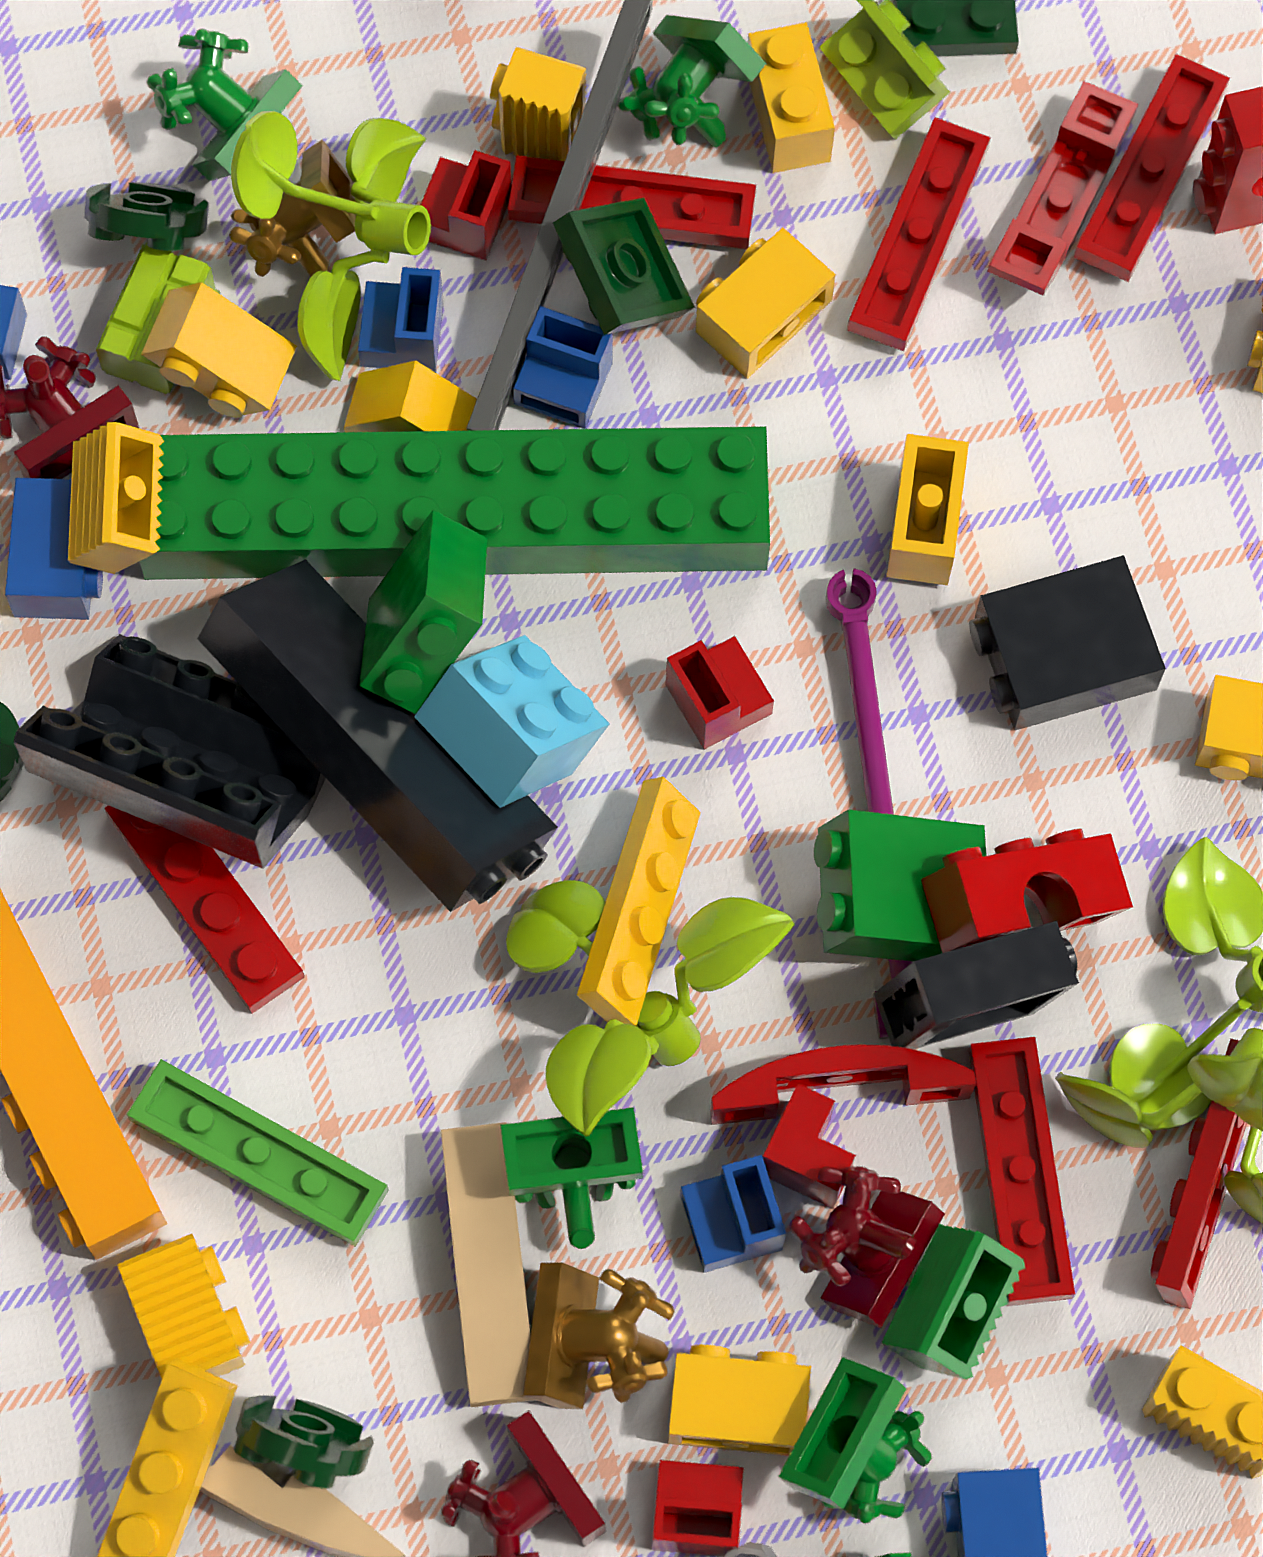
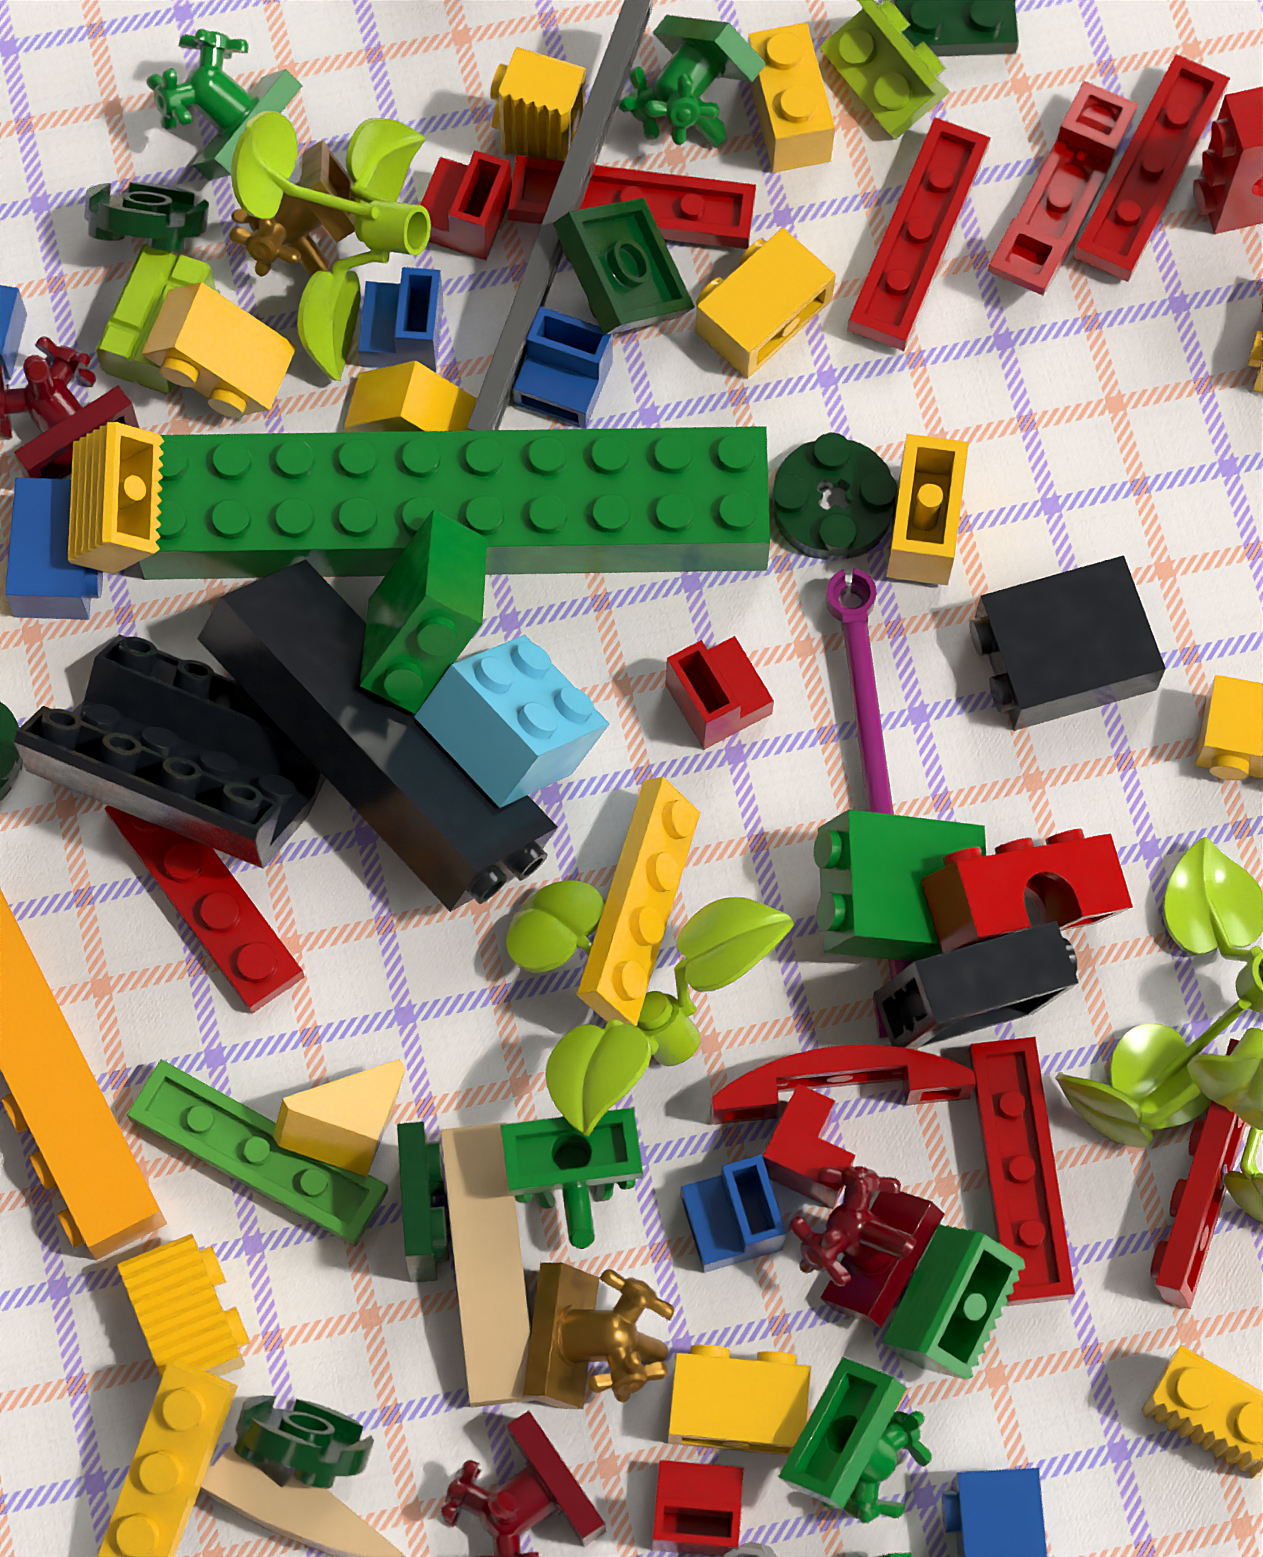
none -> yellow slope [273,1059,406,1177]
none -> dark green plate [397,1121,449,1283]
none -> dark green plate [772,432,897,560]

